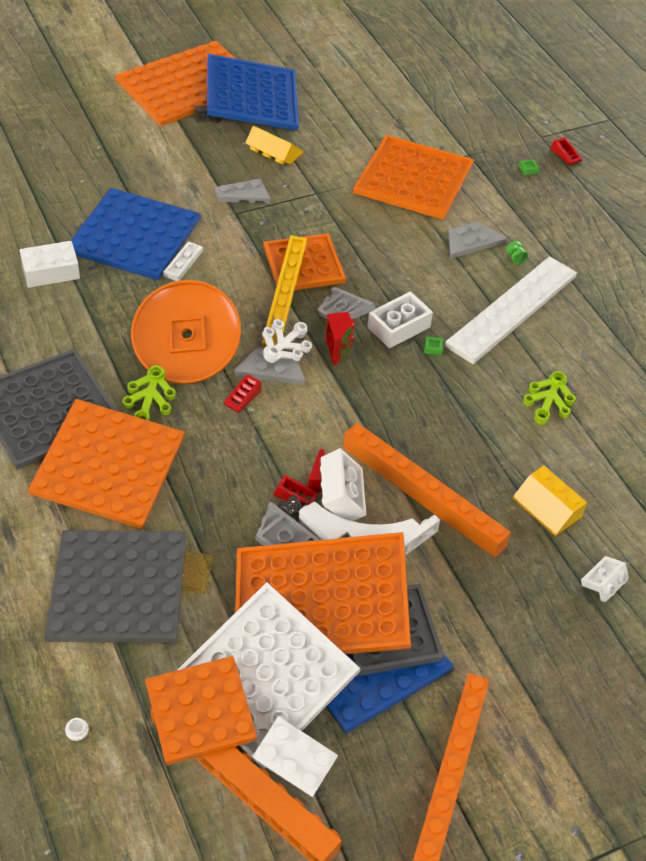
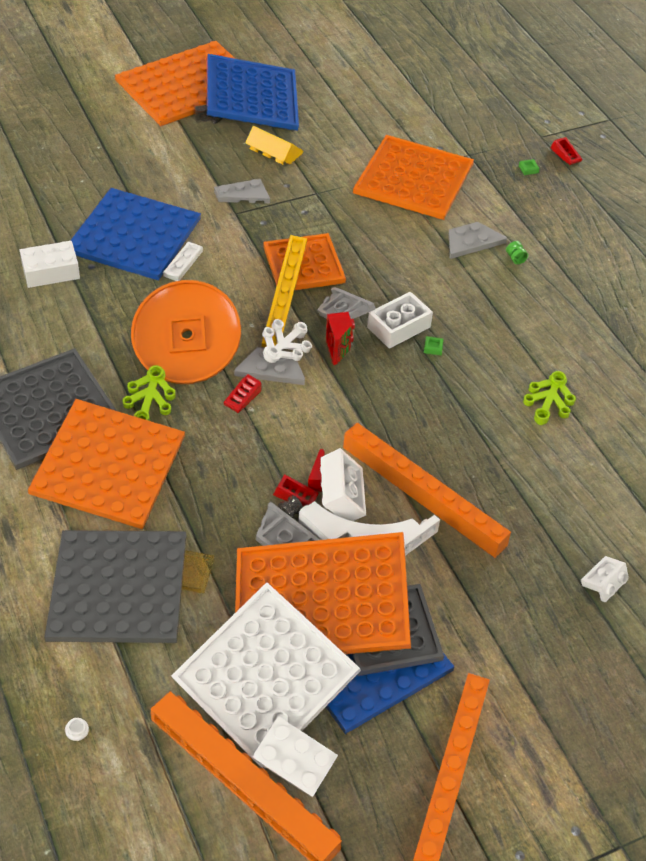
orange plate [145,656,257,766] -> none
white plate [445,256,577,364] -> none
yellow slope [513,466,587,536] -> none

